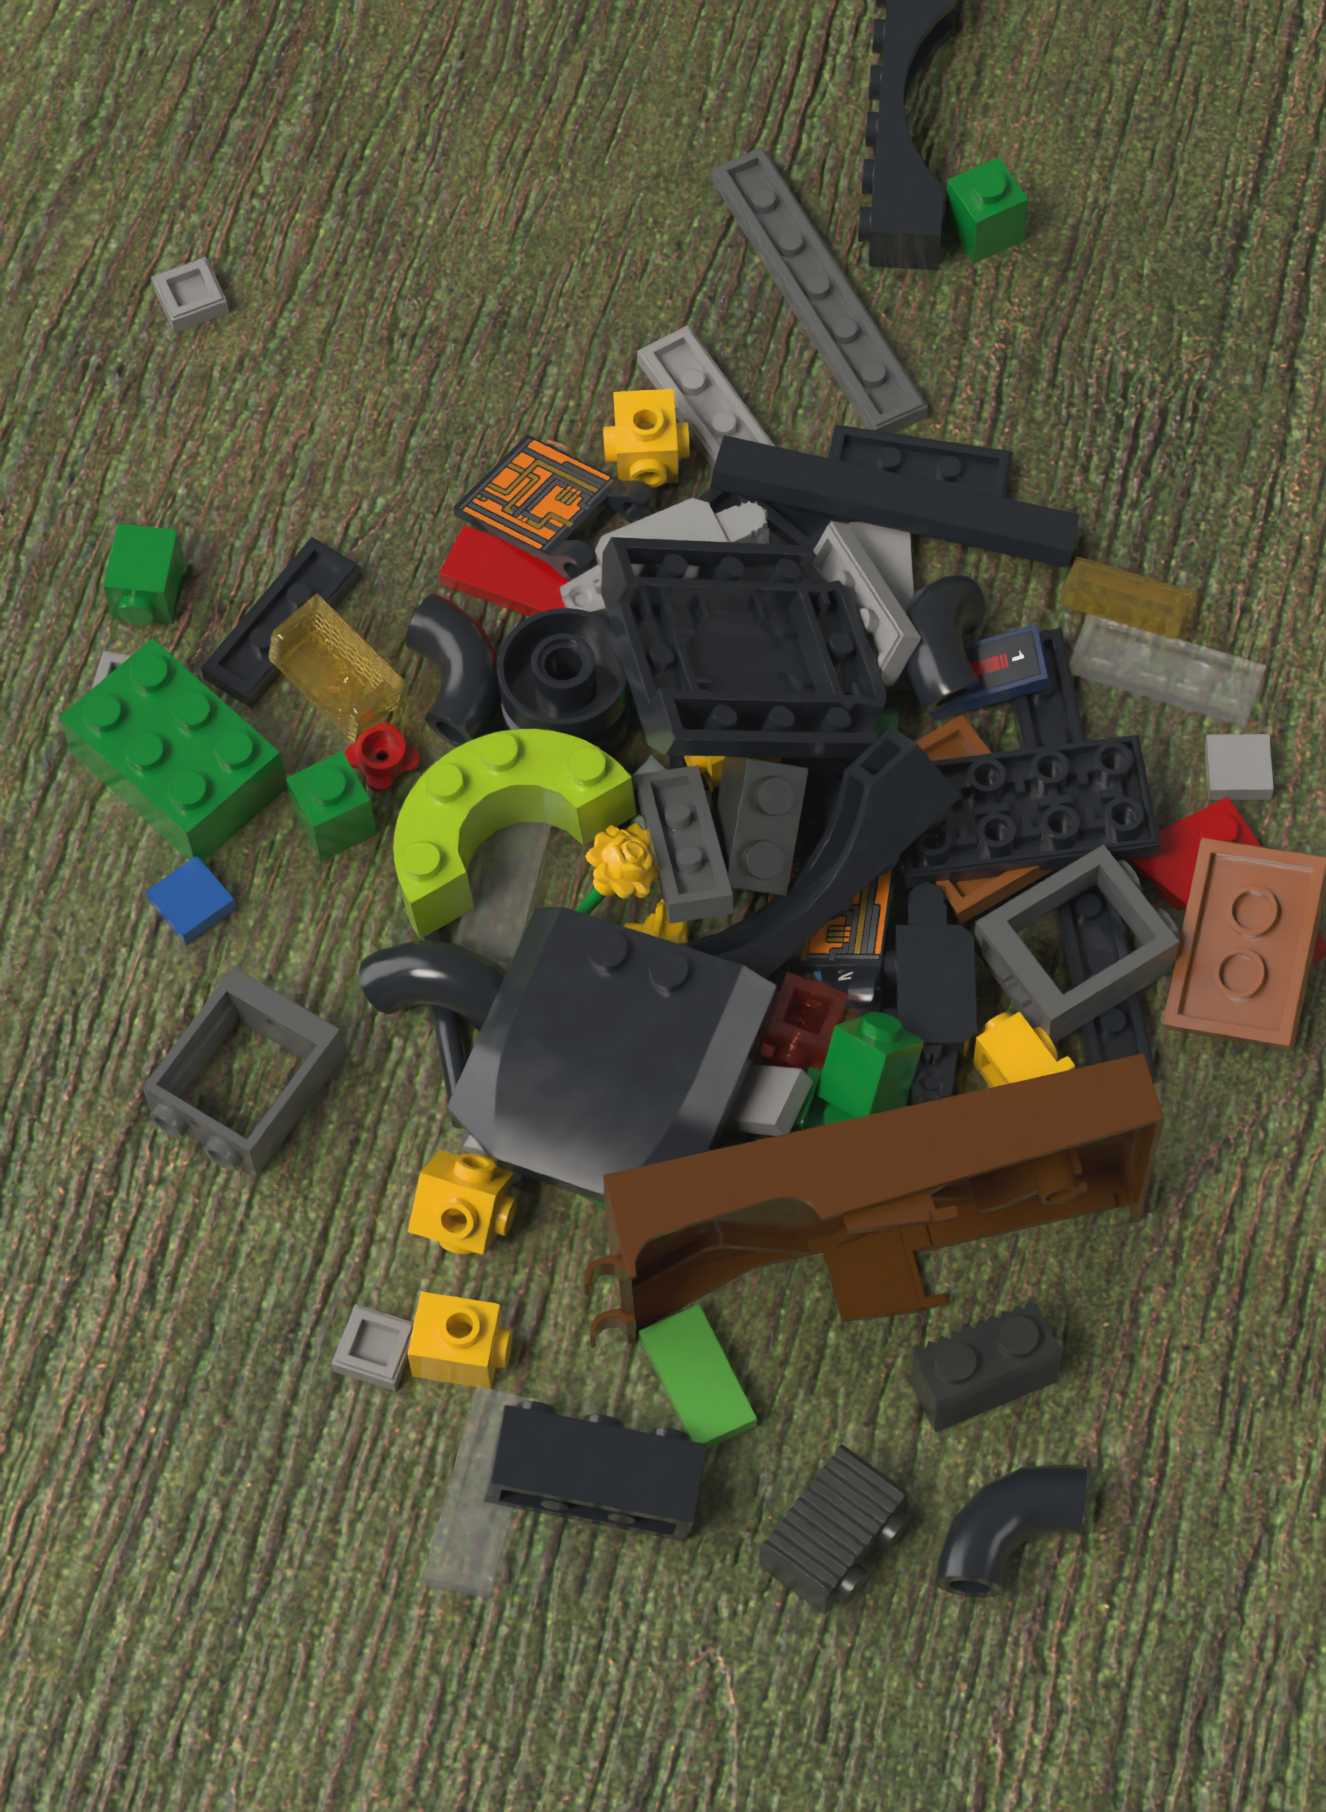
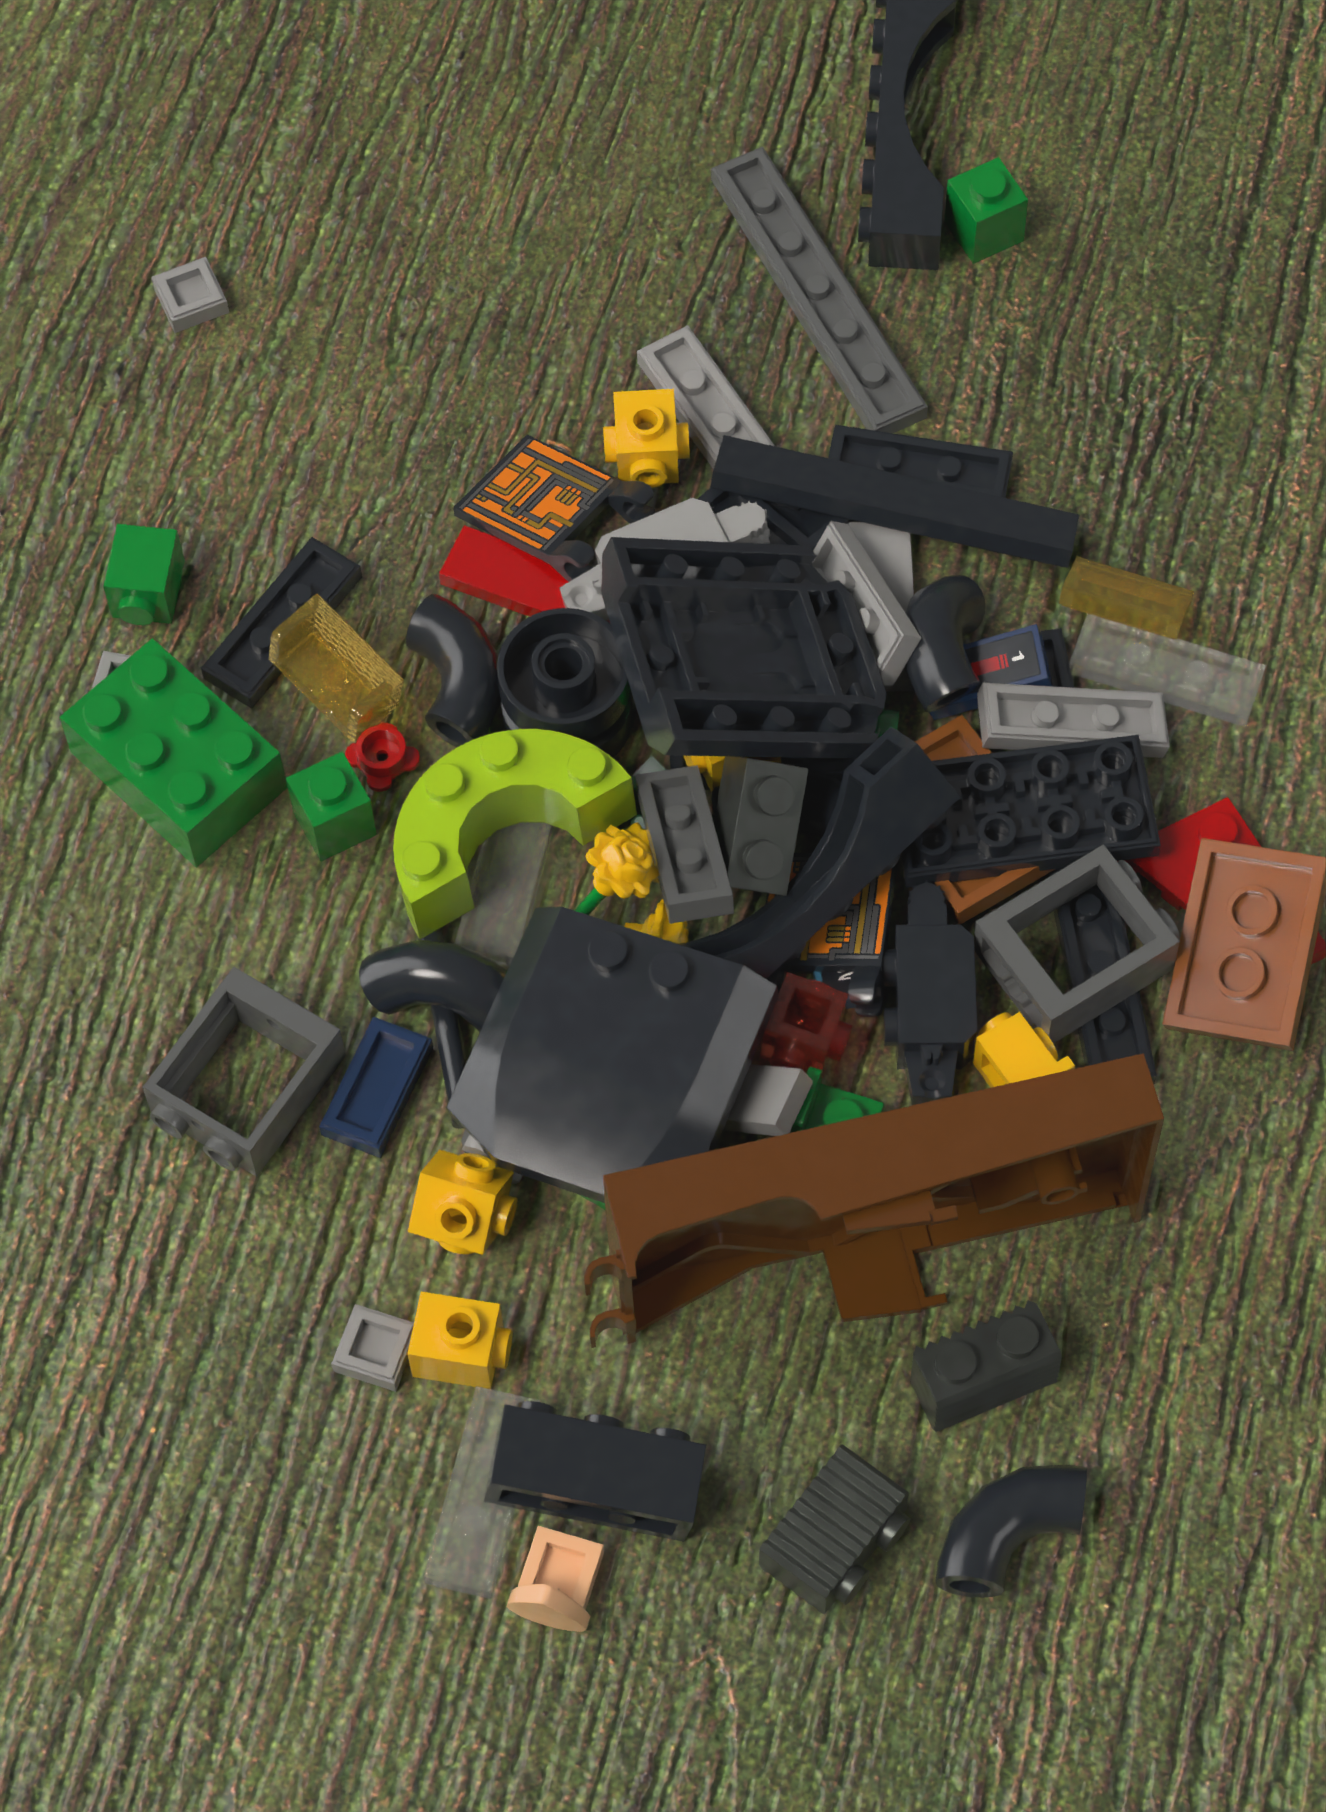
blue tile [146,855,237,945] -> none
bright green tile [639,1304,757,1450] -> none
green brick [816,1012,924,1118] -> none
light grey tile [1204,734,1274,800] -> none
none -> dark blue tile [319,1017,433,1158]
none -> light nougat tile [506,1526,604,1632]
none -> light grey tile [977,683,1170,758]

